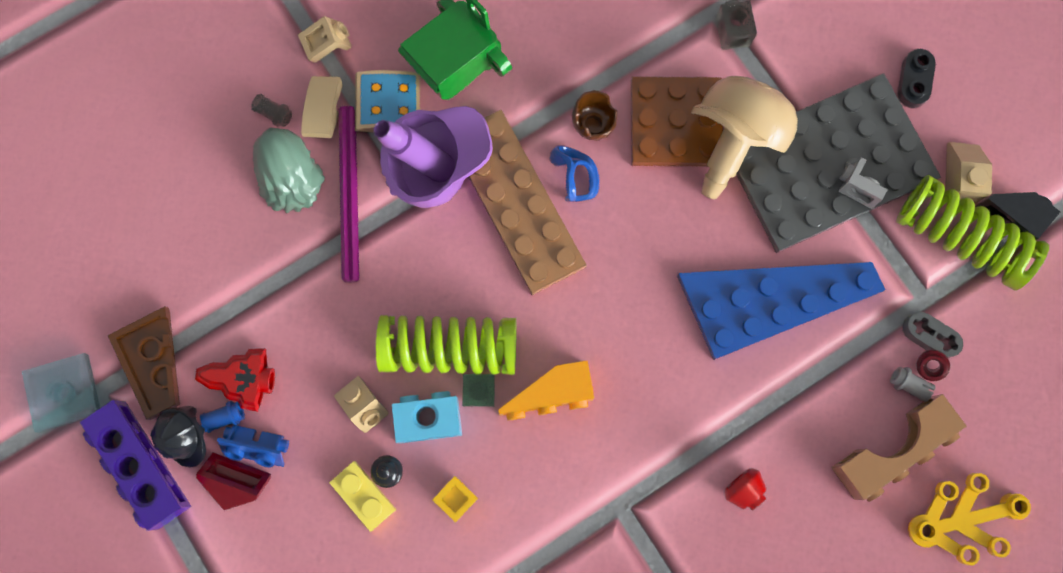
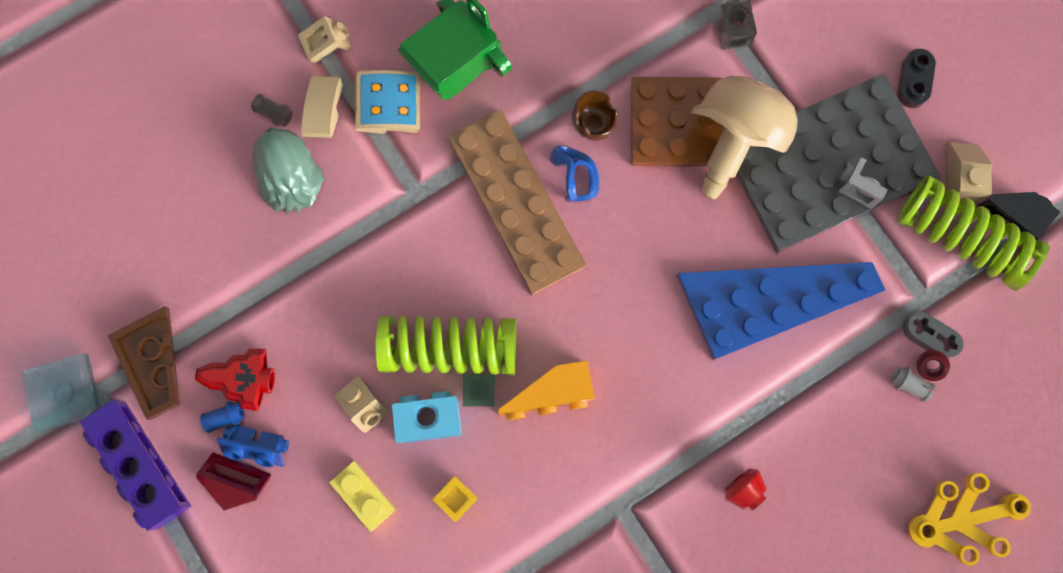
black piece [150,406,206,468] -> none
magenta axle [338,106,359,282] -> none
black plate [371,455,403,488] -> none
medium lavender piece [374,106,492,208] -> none
medium nougat arch [831,394,967,502] -> none

